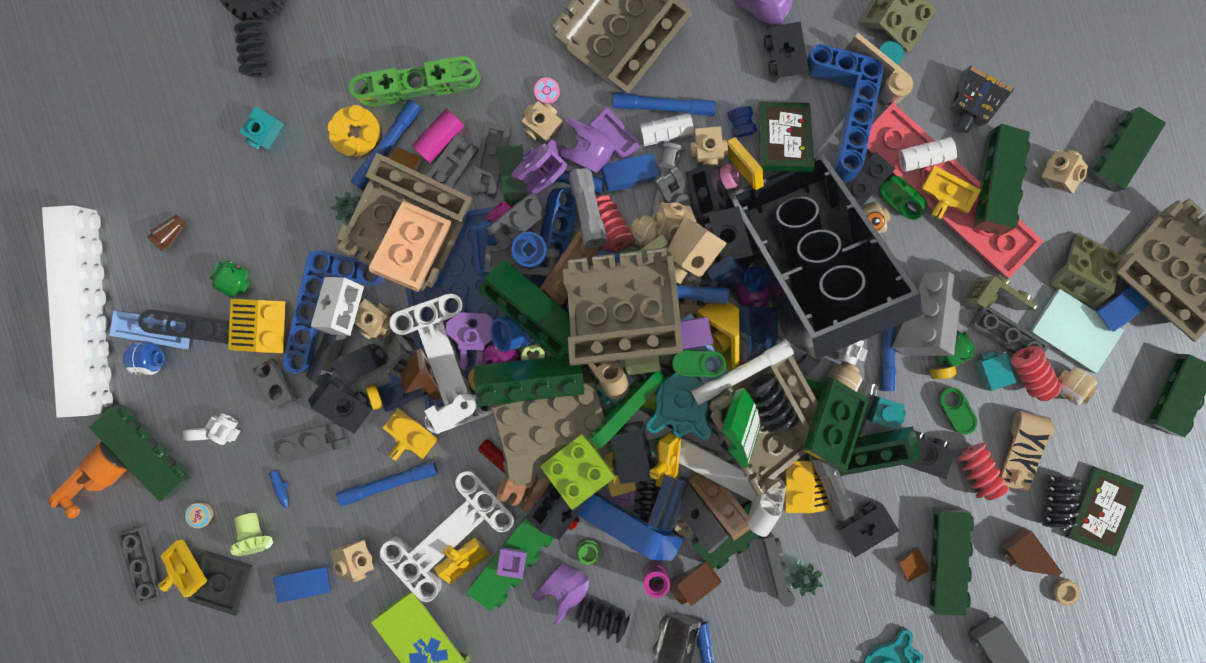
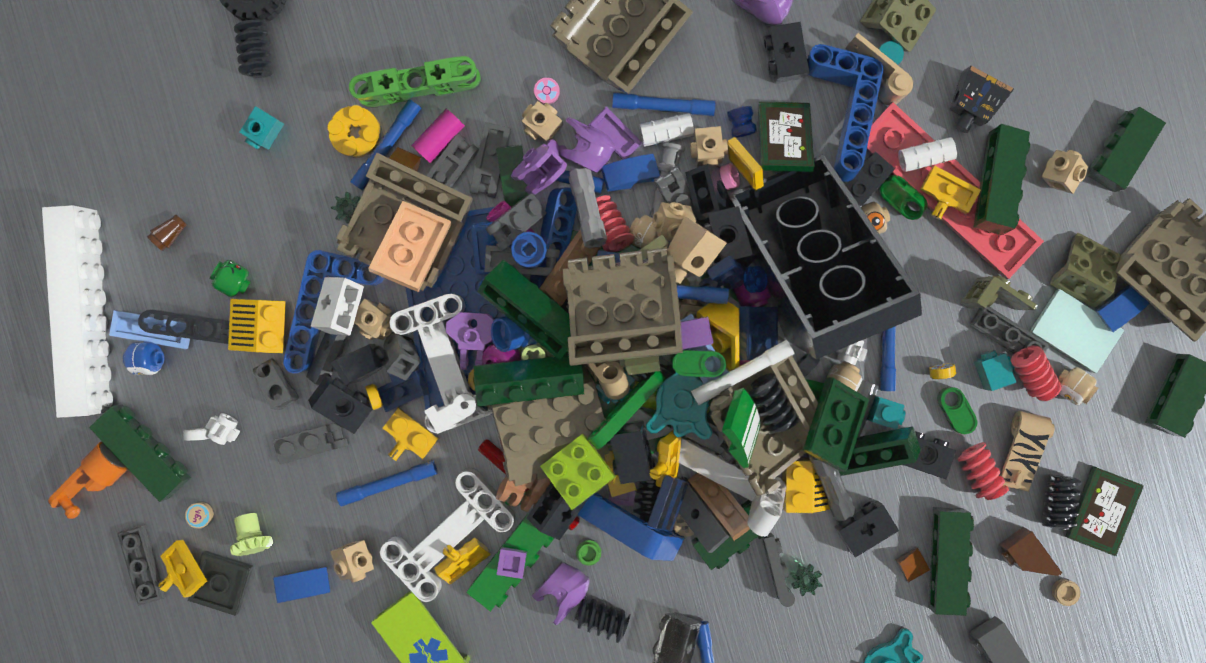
blue helmet [269,470,288,508] -> none
reddish brown slope [401,349,442,401] -> none
dark pink pin [642,560,670,598] -> none
reddish brown slope [669,561,722,606] -> none
light grey wedge [892,272,963,356] -> none
green head [937,330,976,368] -> none

